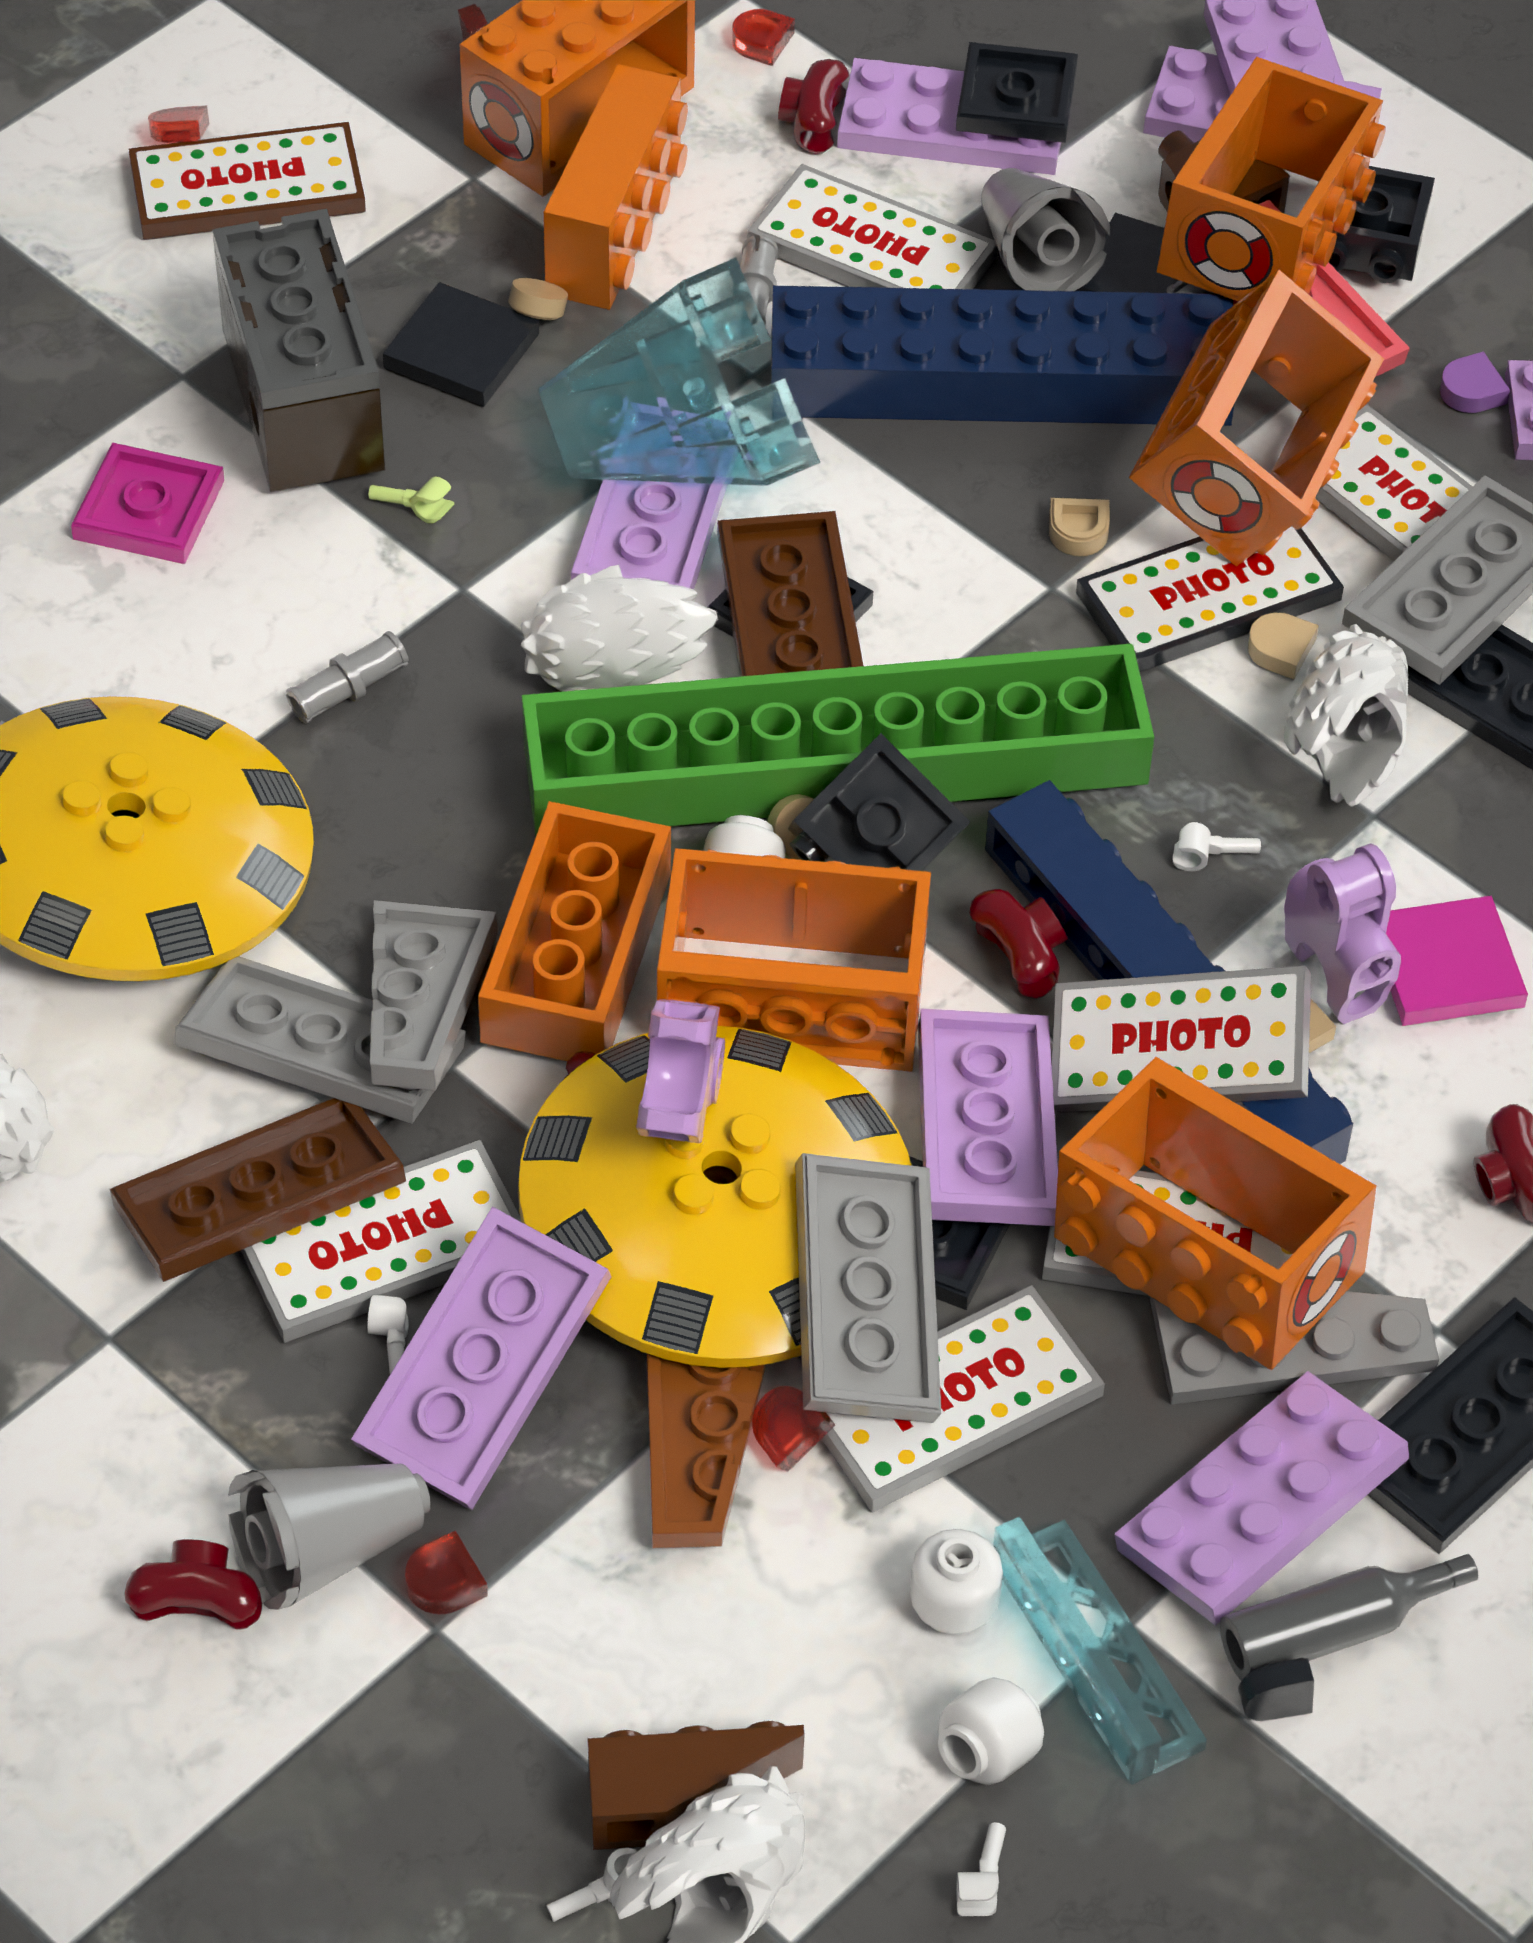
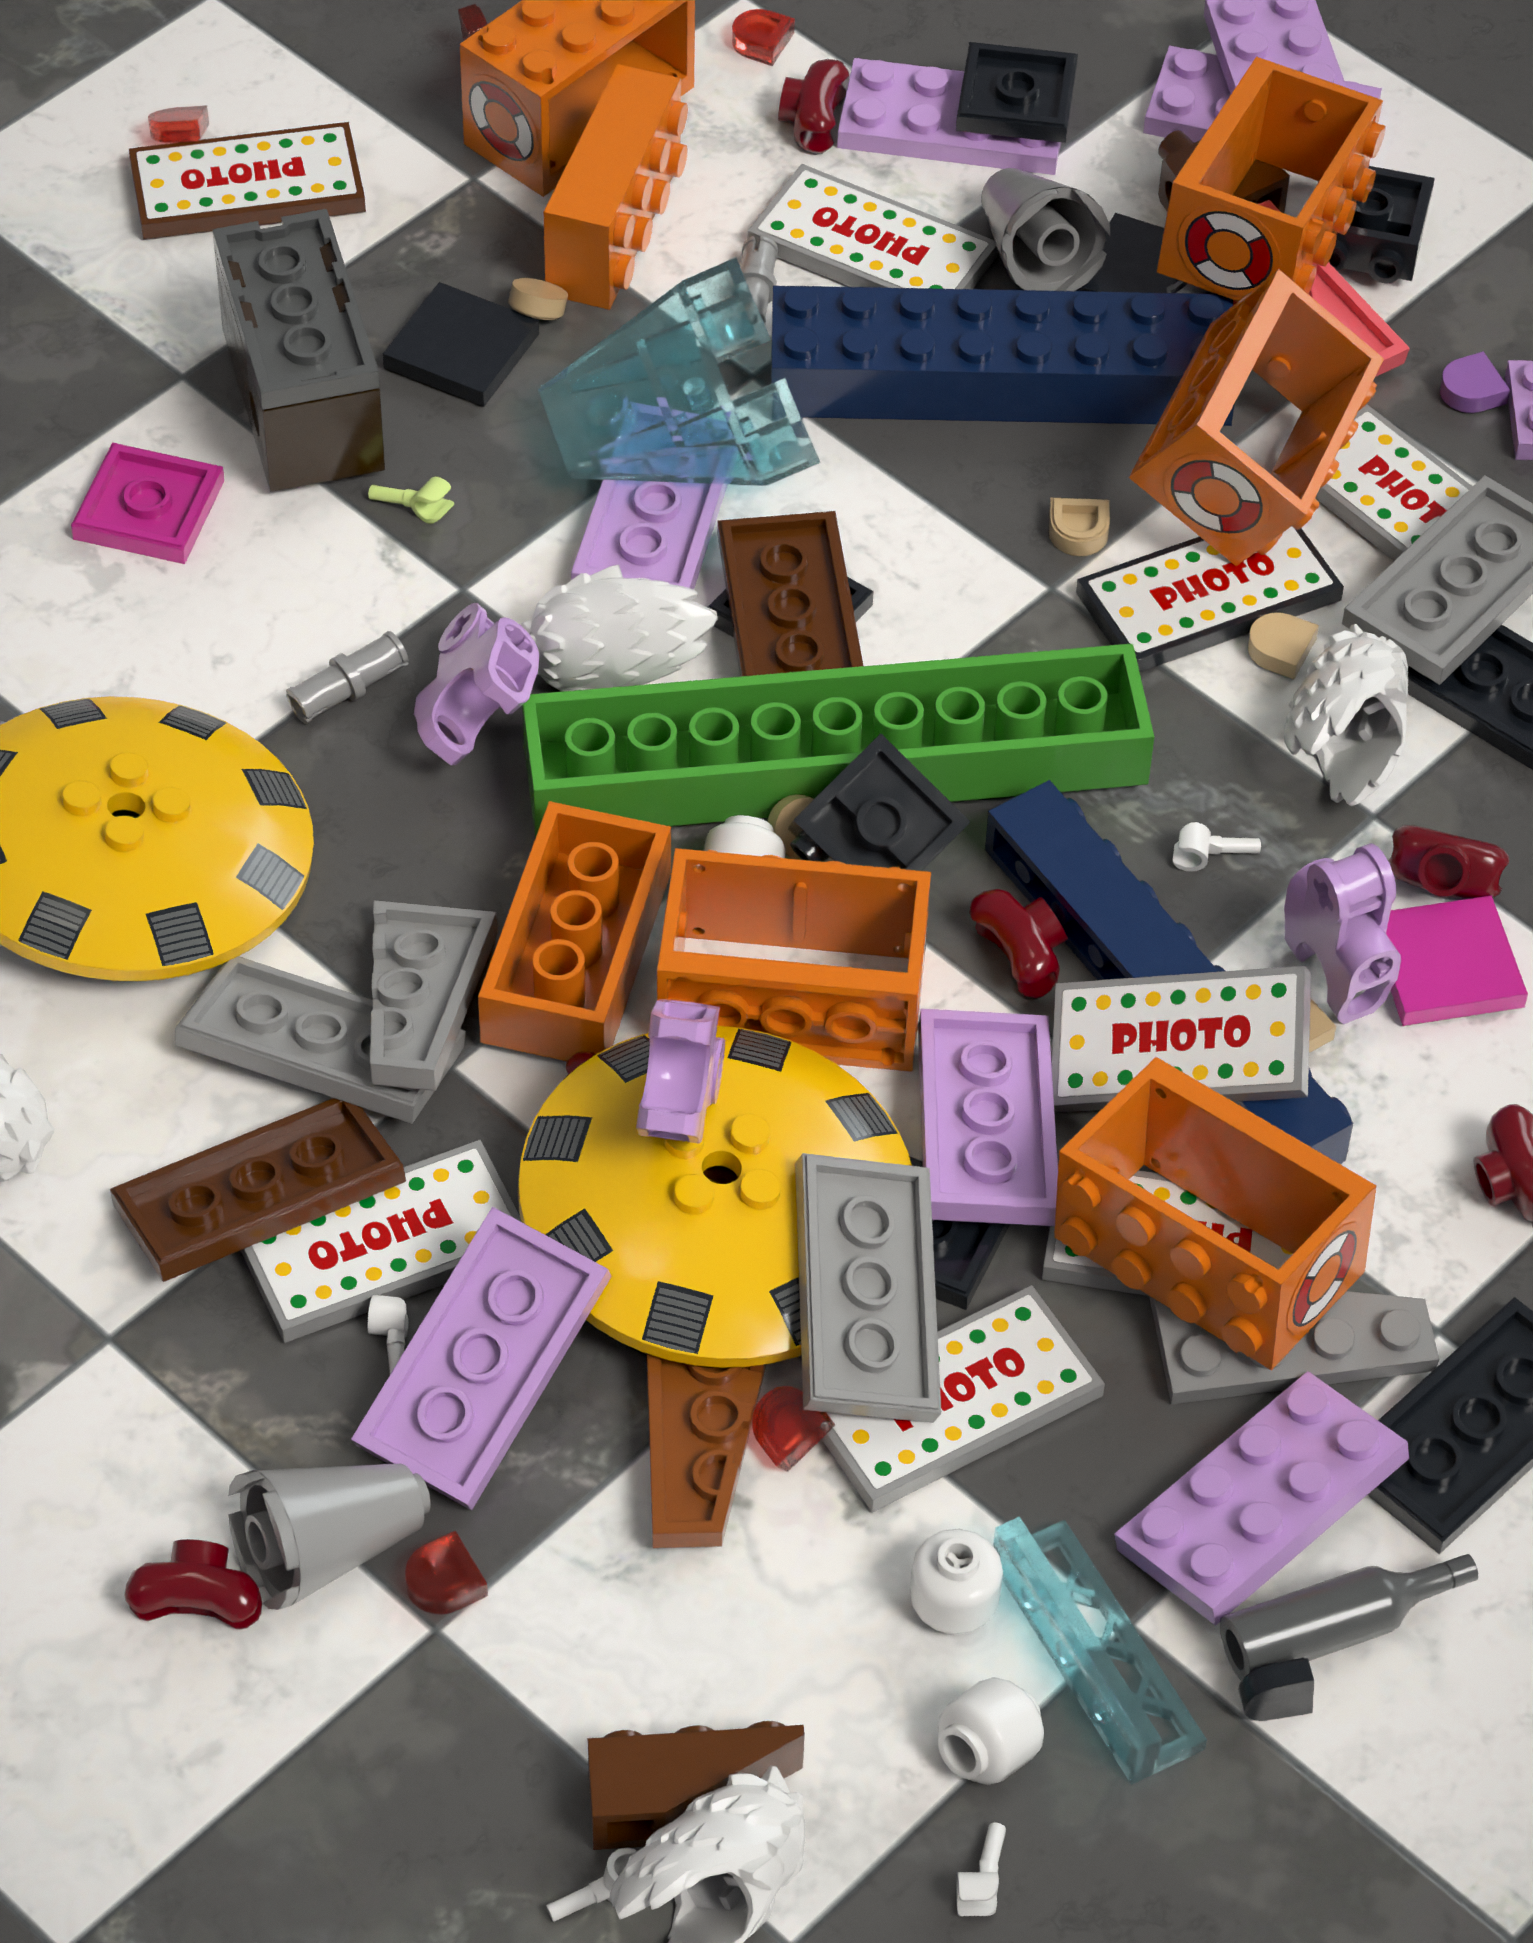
none -> lavender piece [414,603,539,766]
none -> dark red piece [1388,825,1510,899]

